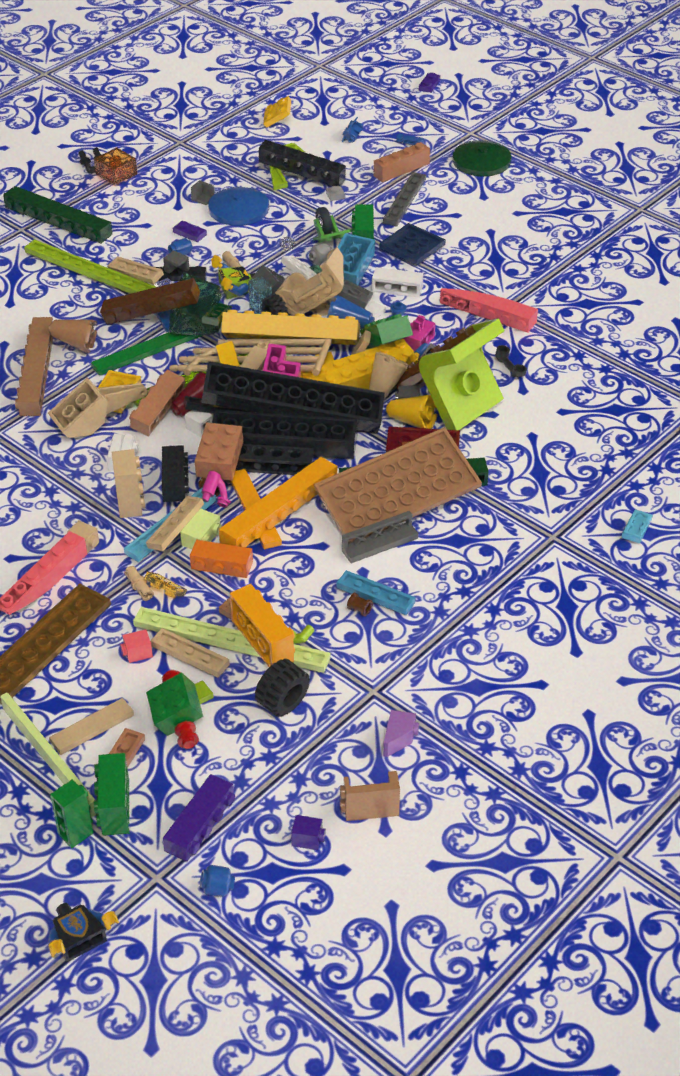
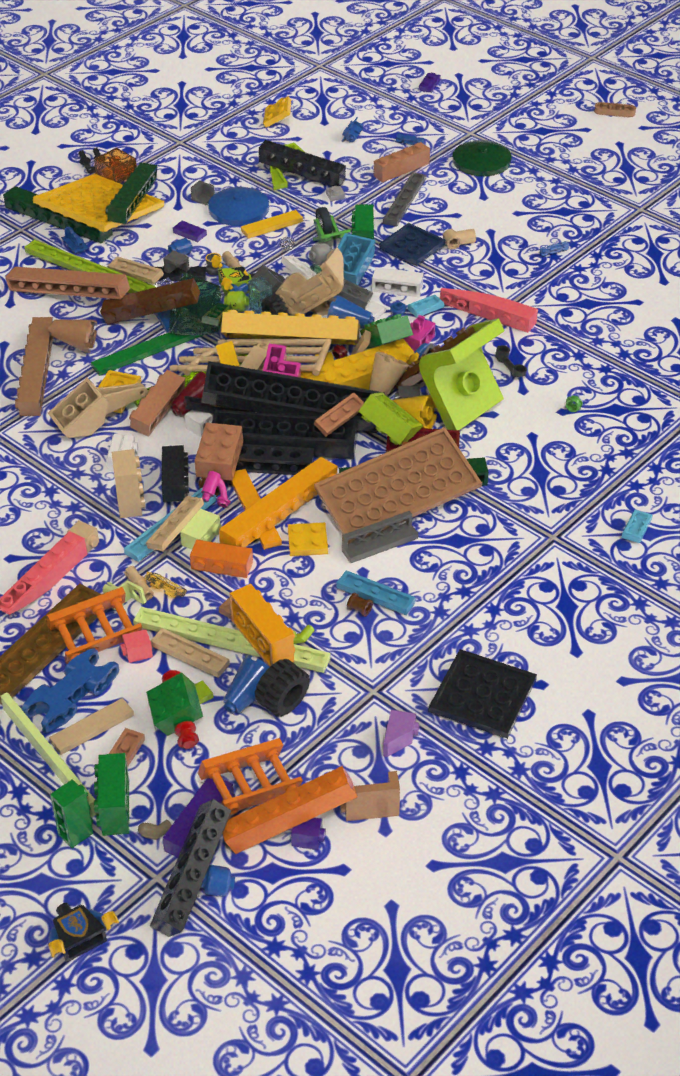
none -> nougat brick [5,267,130,299]
none -> blue piece [21,648,120,733]
none -> yellow plate [33,174,164,232]
none -> orange fence [47,587,142,664]
none -> blue hinge [61,227,89,253]
none -> yellowish green bracket [103,580,146,610]
none -> dark green brick [106,162,158,224]
none -> dark tan arm [138,820,172,840]
none -> black brick [150,799,231,937]
none -> orange fence [198,738,303,815]
none -> dark grey wheel [205,253,222,275]
none -> blue cone [223,655,269,714]
none -> orange brick [223,766,358,854]
none -> lime head [224,291,249,312]
none -> yellow tile [241,210,303,239]
none -> yellow plate [288,522,328,556]
none -> nougat plate [314,393,364,436]
none -> dark red plate [332,345,348,359]
none -> lime slope [358,392,423,445]
none -> medium azure plate [408,294,444,318]
none -> black plate [428,649,537,739]
none -> tan piece [443,229,476,249]
none -> blue axle [539,241,569,257]
none -> bright green plate [566,395,583,412]
none -> medium nougat beam [594,102,636,117]

